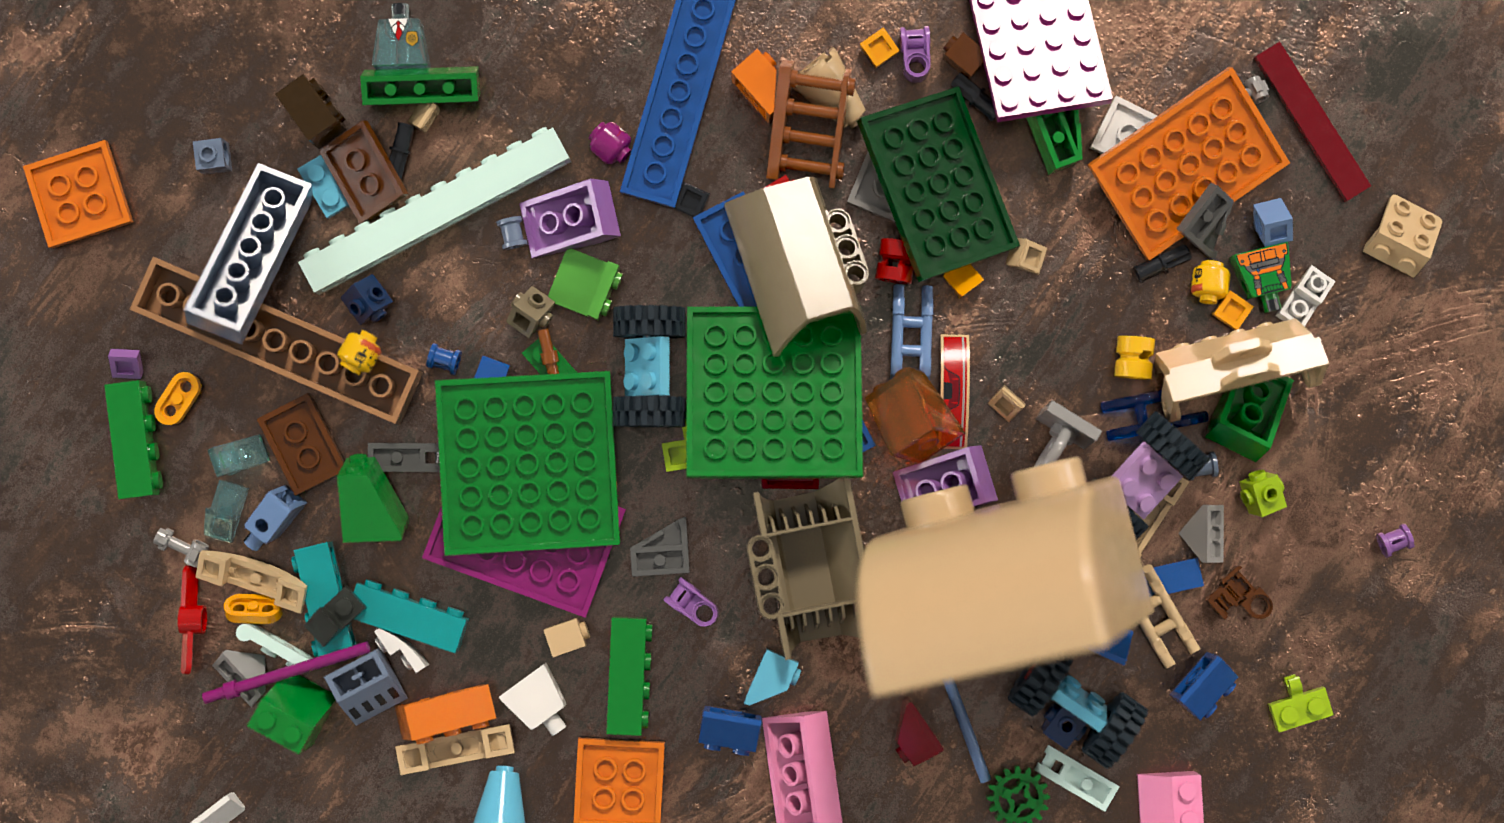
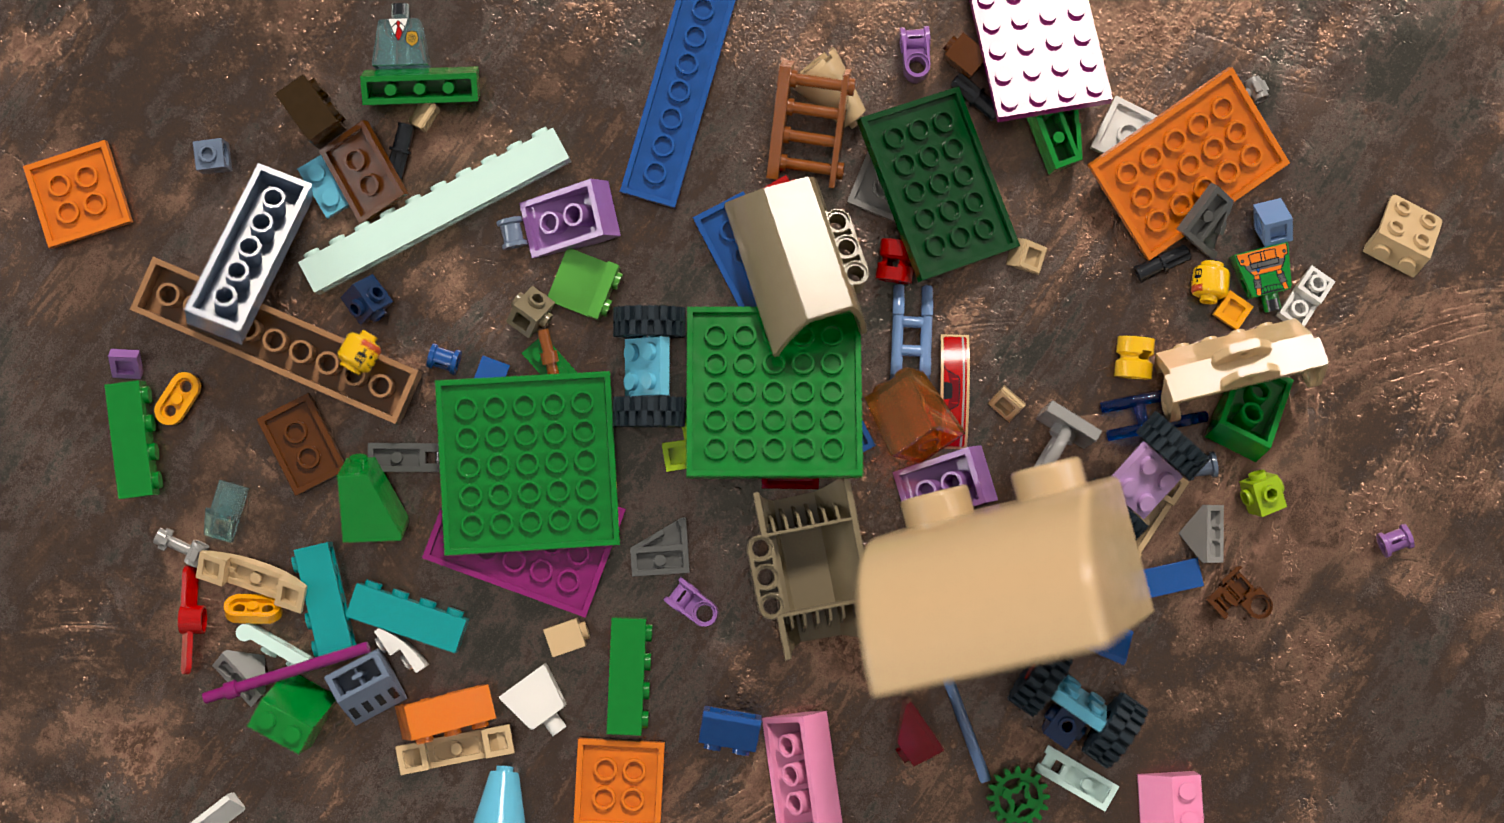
clear light blue slope [207,434,270,477] -> none
medium blue torso [244,485,308,551] -> none
pearl dark grey slope [304,586,367,647] -> none
magenta head [589,122,632,164] -> none
black tile [672,182,710,218] -> none
orange slope [731,49,777,124] -> none
medium azure slope [744,648,801,705] -> none
light orange plate [860,27,900,68] -> none
light orange slope [943,264,984,299] -> none
tan piece [1139,565,1201,669] -> none
blue slope [1169,652,1238,720] -> none
dark red tile [1254,41,1371,202] -> none
lime plate [1268,674,1334,732] -> none

